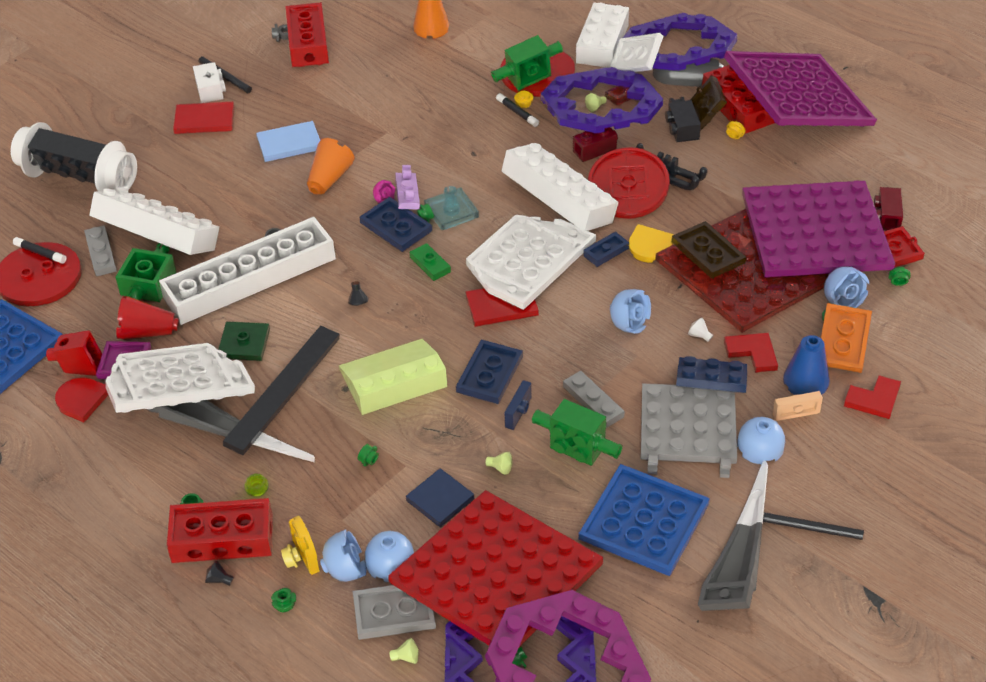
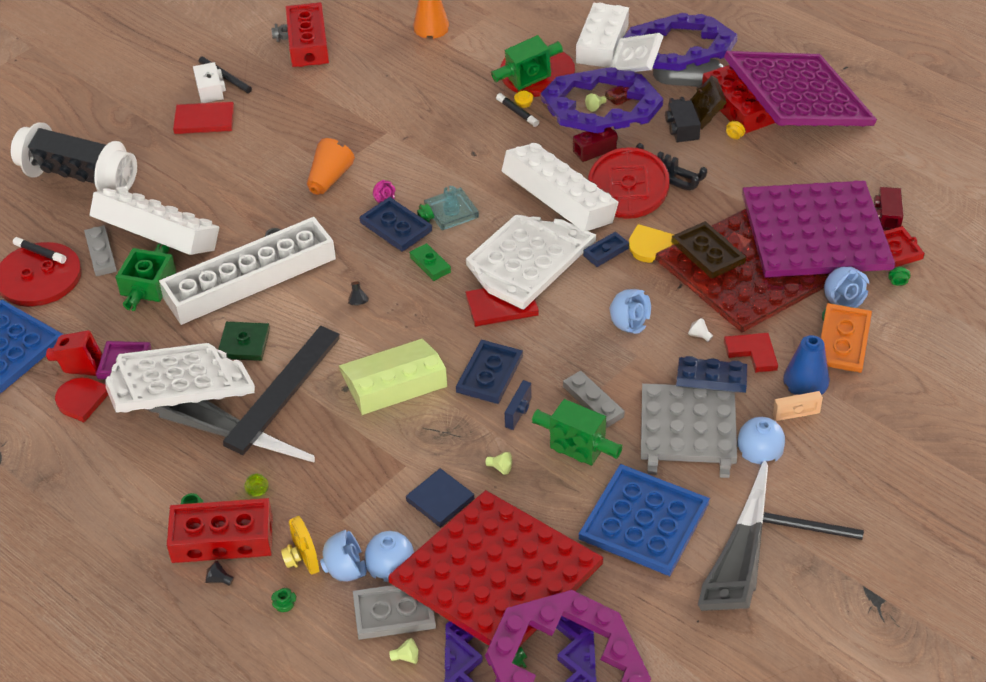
red cone [116,296,179,340] -> none
light blue tile [256,121,320,162] -> none
green plate [357,444,379,467] -> none
lavender plate [395,165,420,210] -> none
red tile [844,375,901,419] -> none

